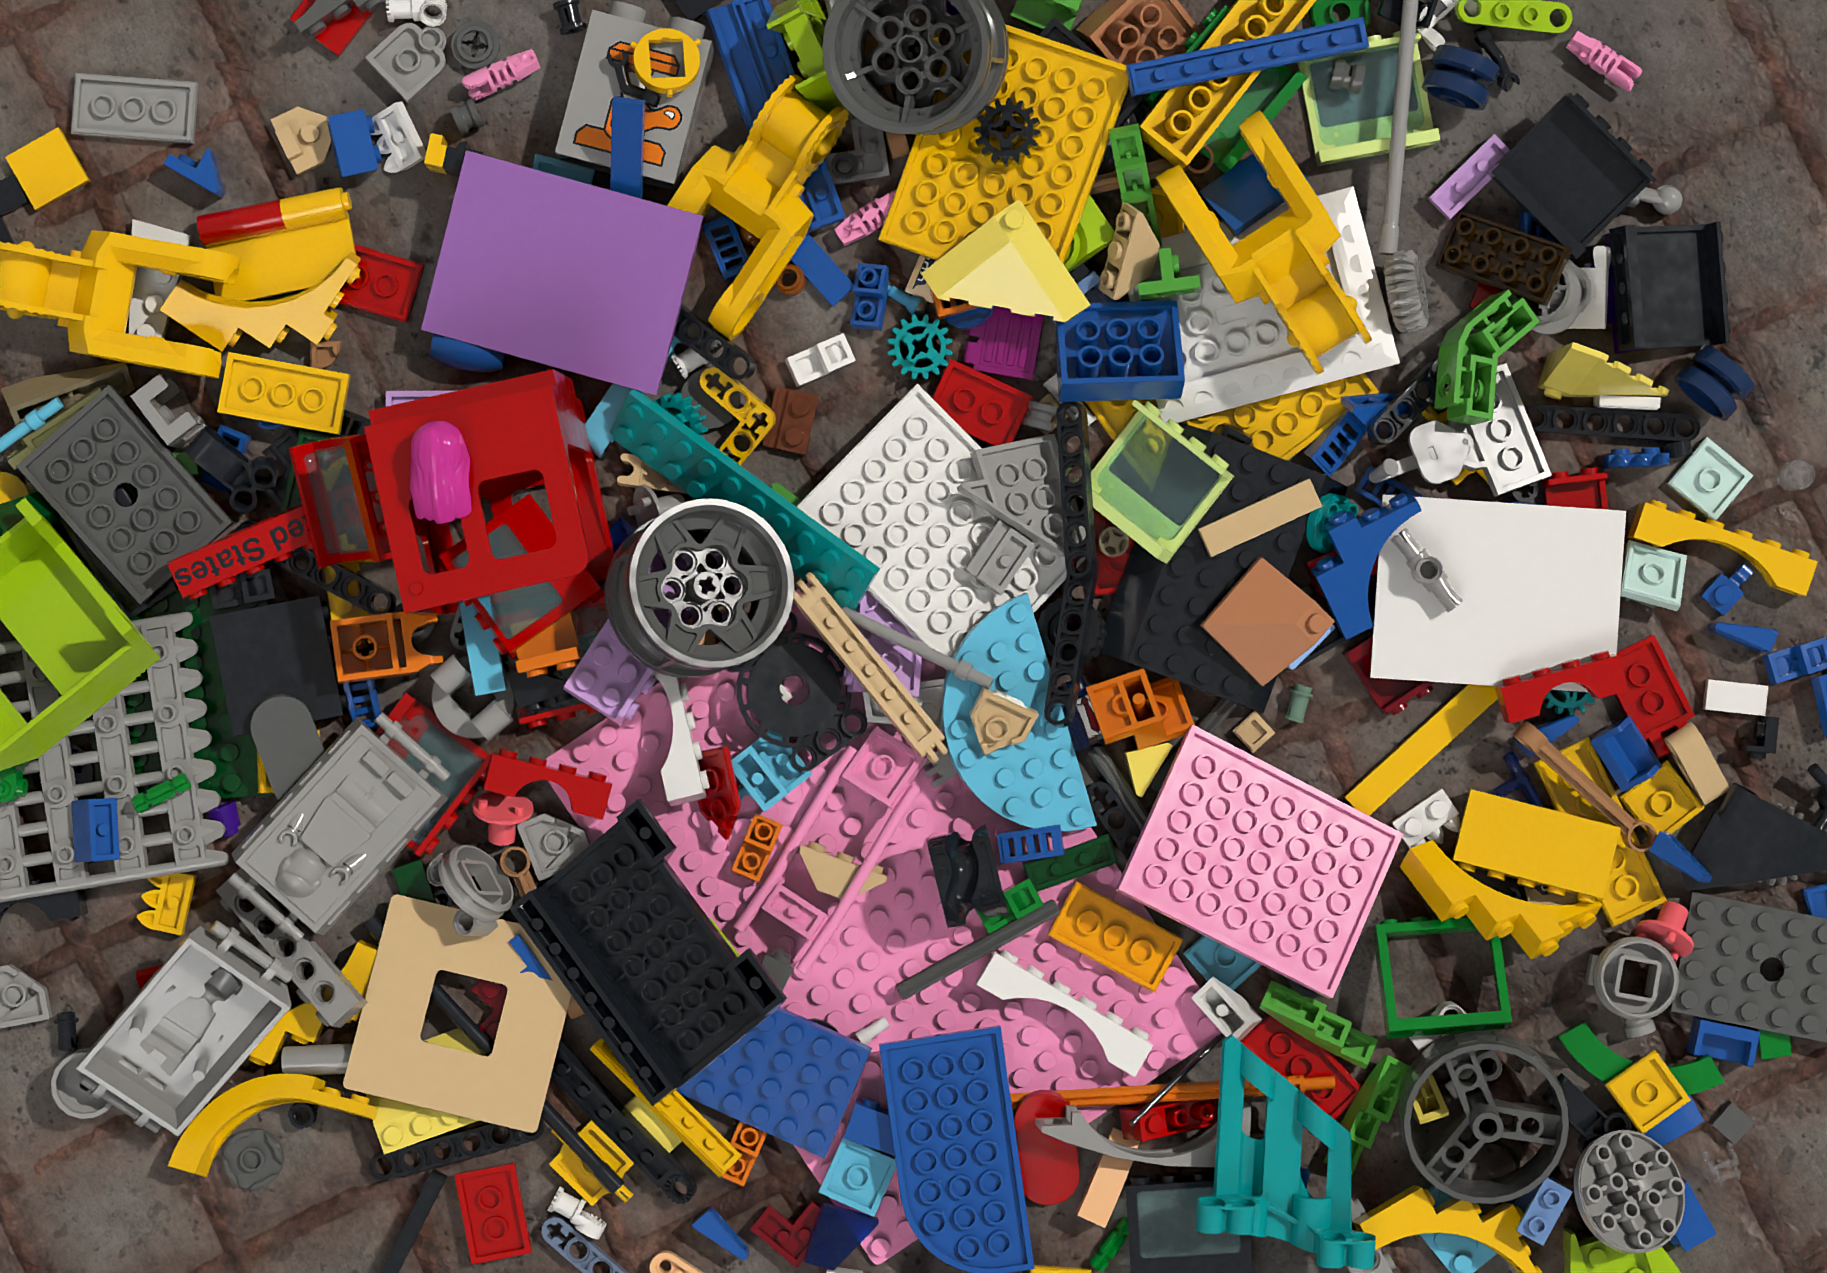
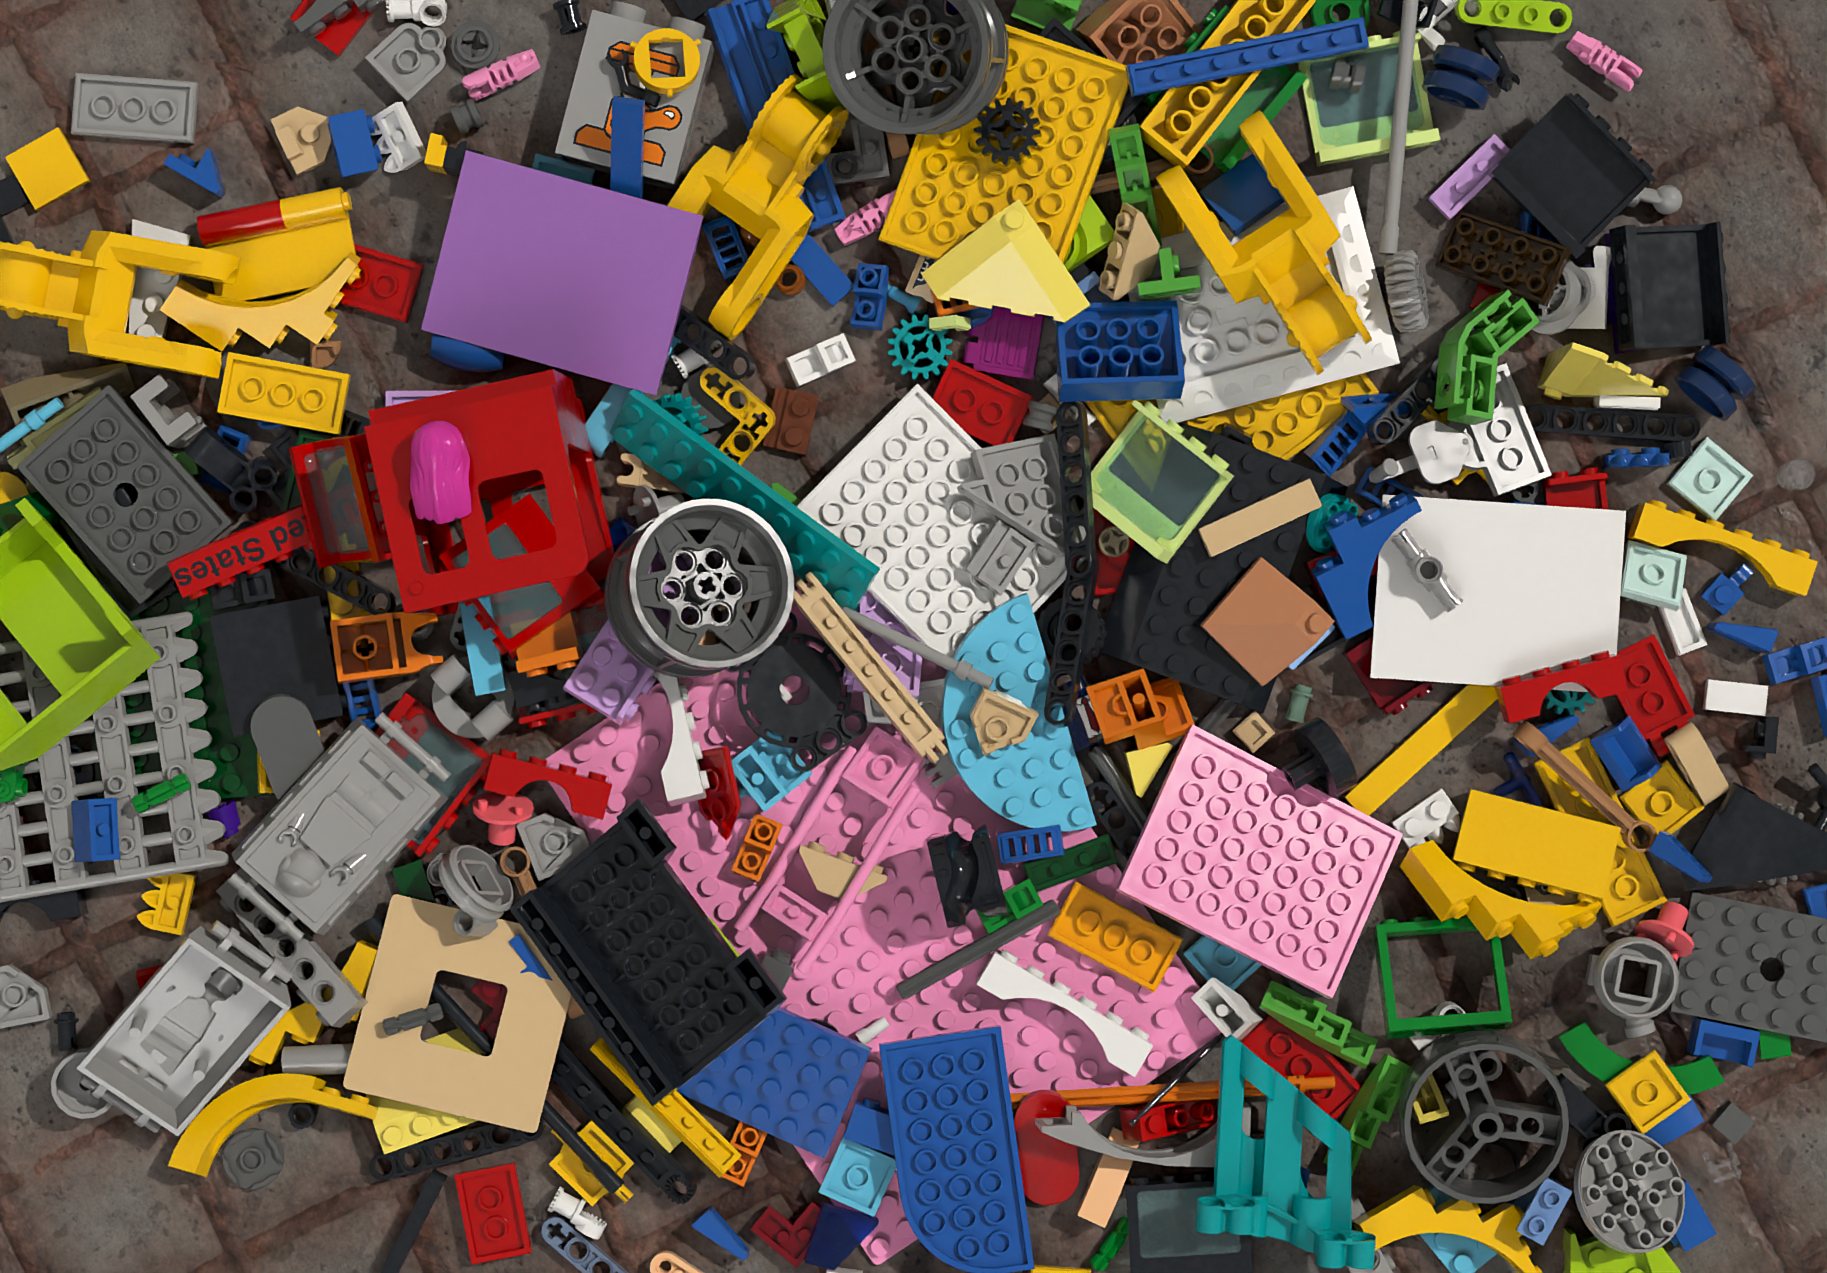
none -> dark grey axle [383,1003,444,1035]
none -> yellowish green tile [929,315,971,331]
none -> black piece [1282,717,1358,798]
none -> white tile [1658,588,1707,656]

